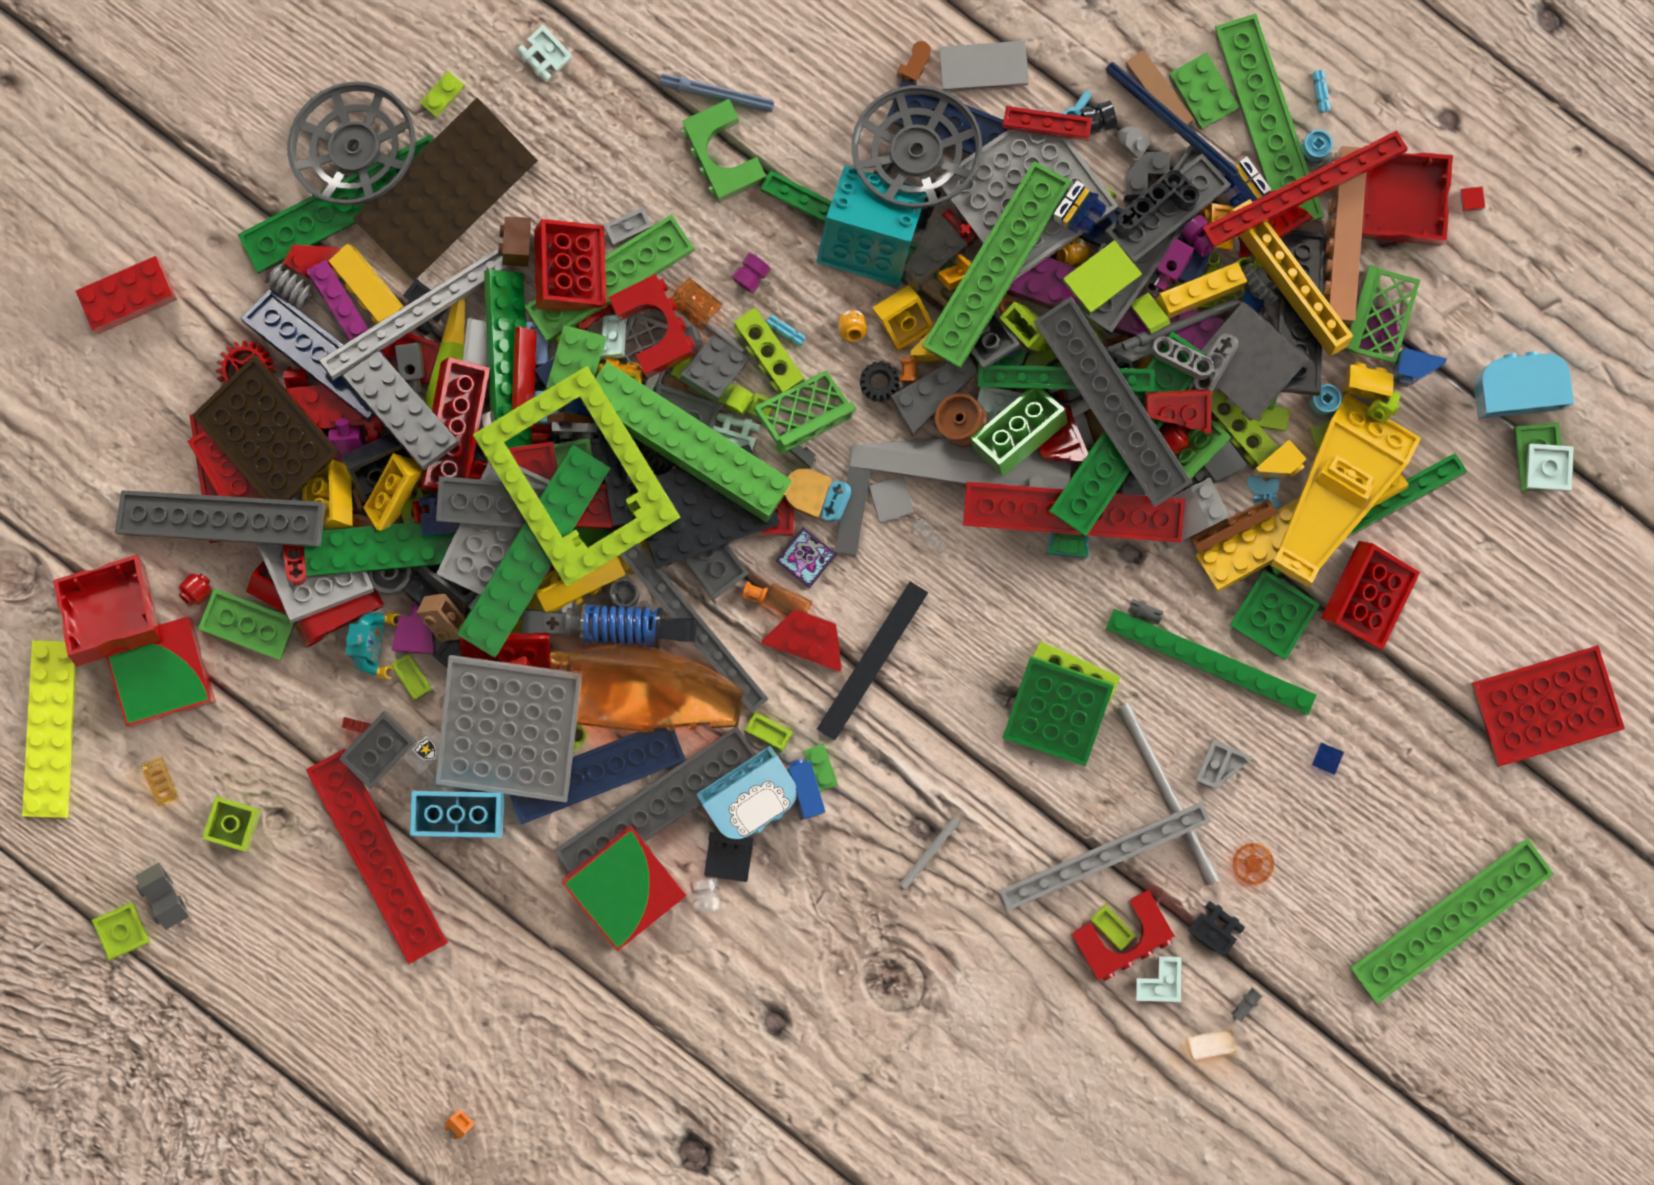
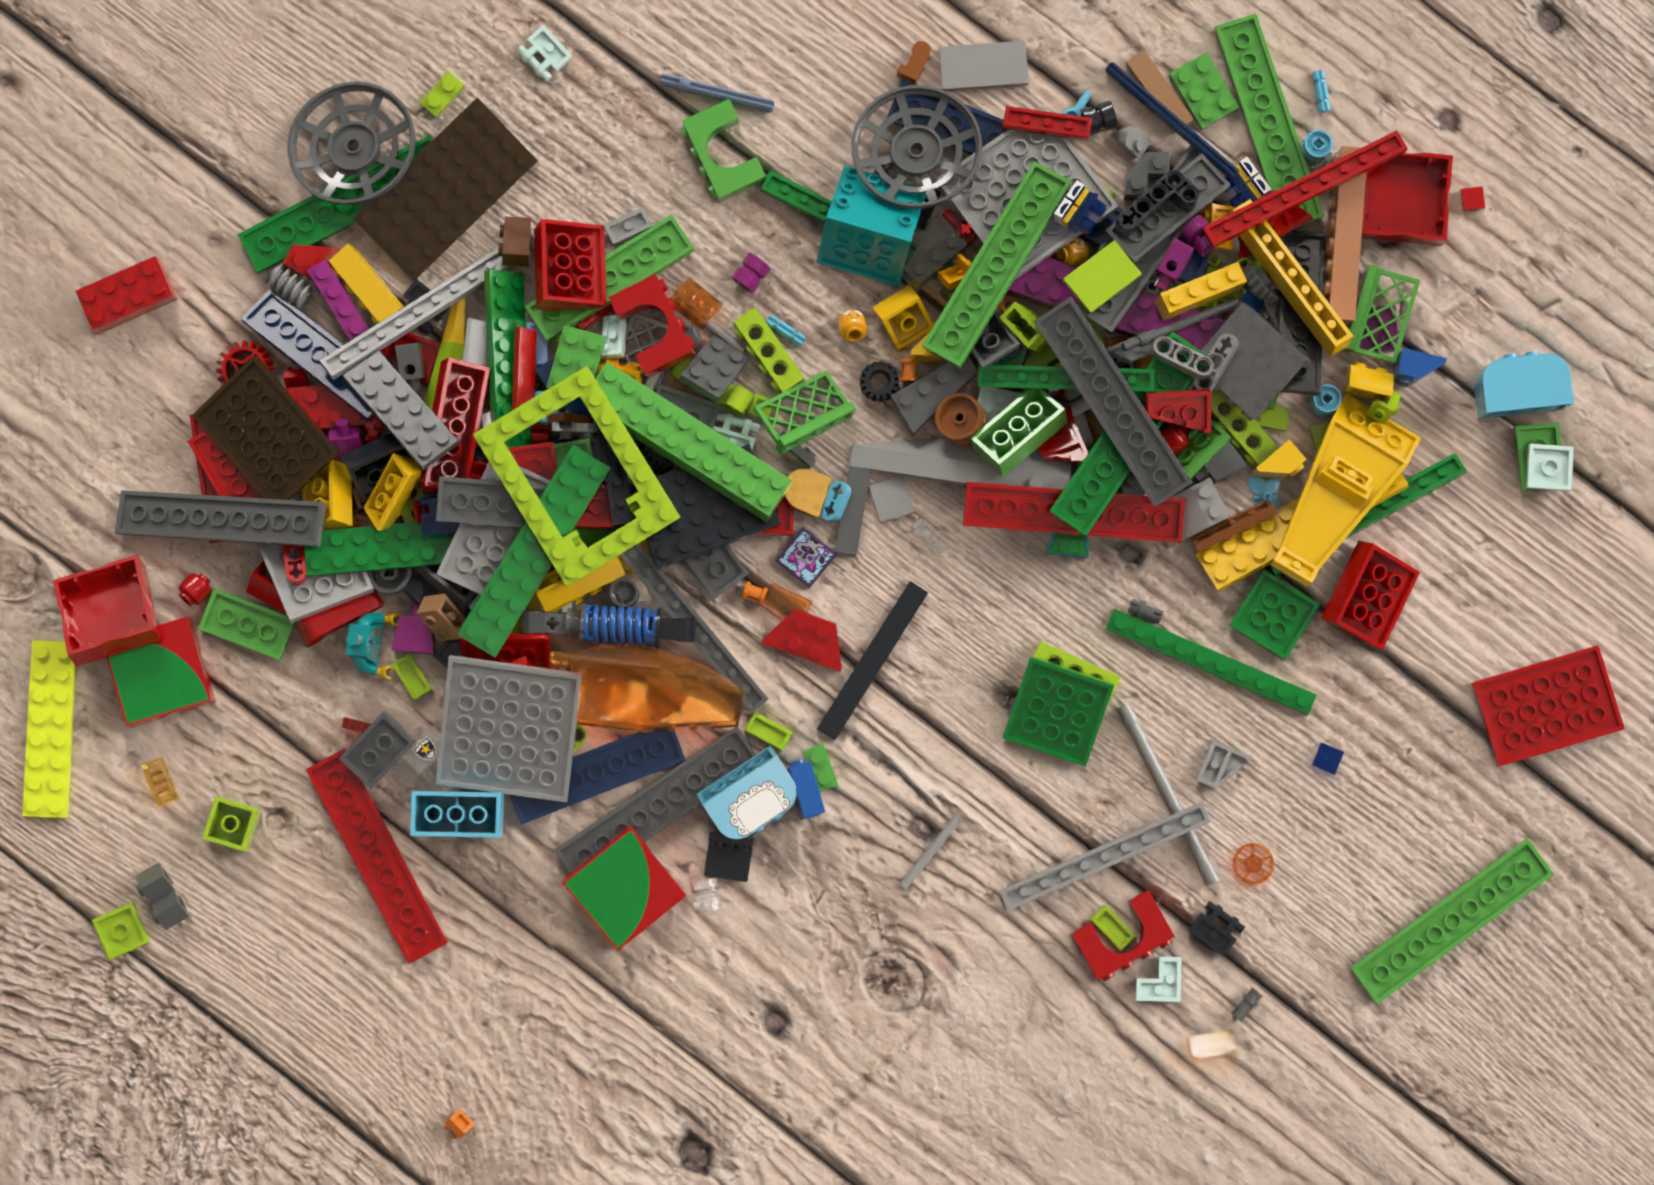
lime tile [1131,292,1171,334] -> none

